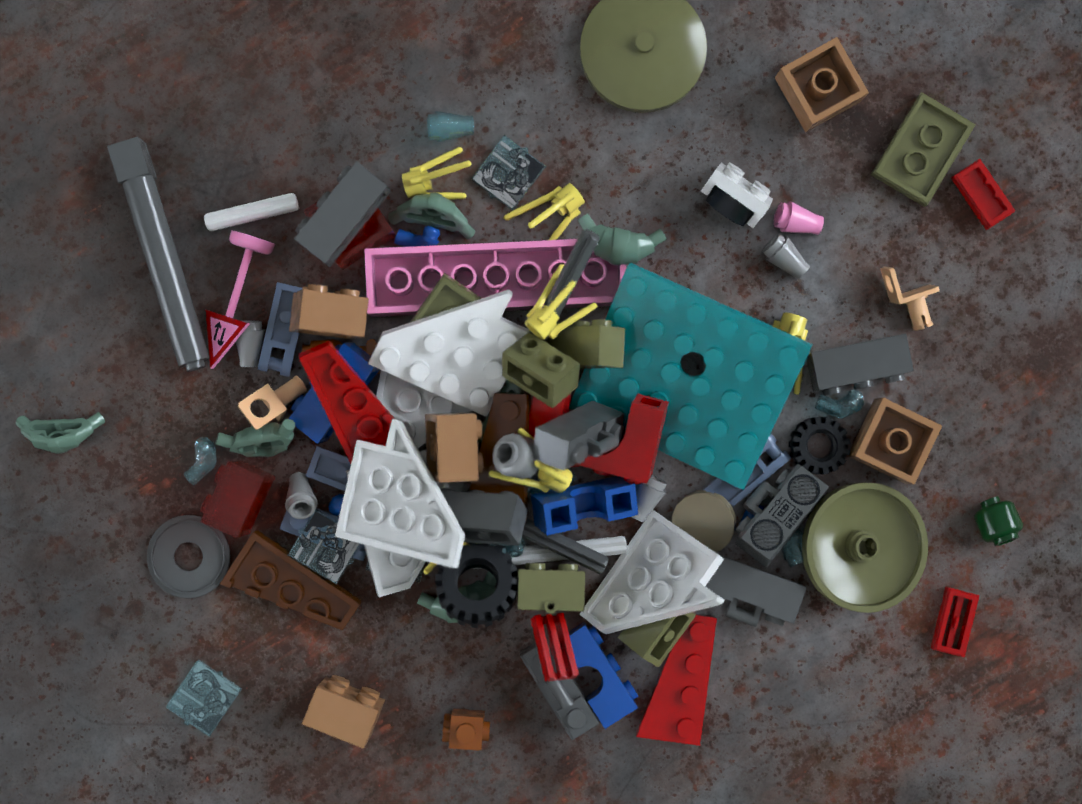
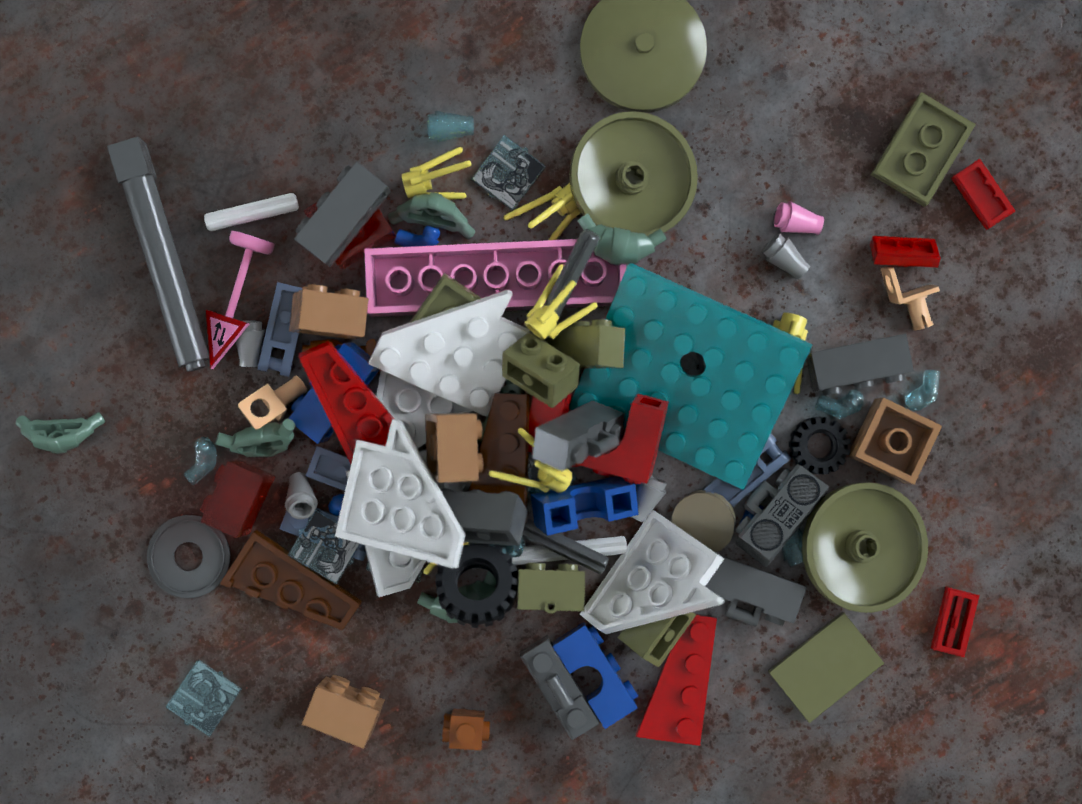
light grey head [493,433,539,479] -> none
red tile [530,613,579,682] -> none
white piece [701,162,773,228] -> none
medium nougat brick [775,37,869,133] -> none
dark green head [974,496,1023,547] -> none
none -> olive dish [569,111,698,236]
none -> olive tile [768,612,884,723]
none -> red plate [870,236,941,268]
none -> clear light blue arm [905,370,941,411]

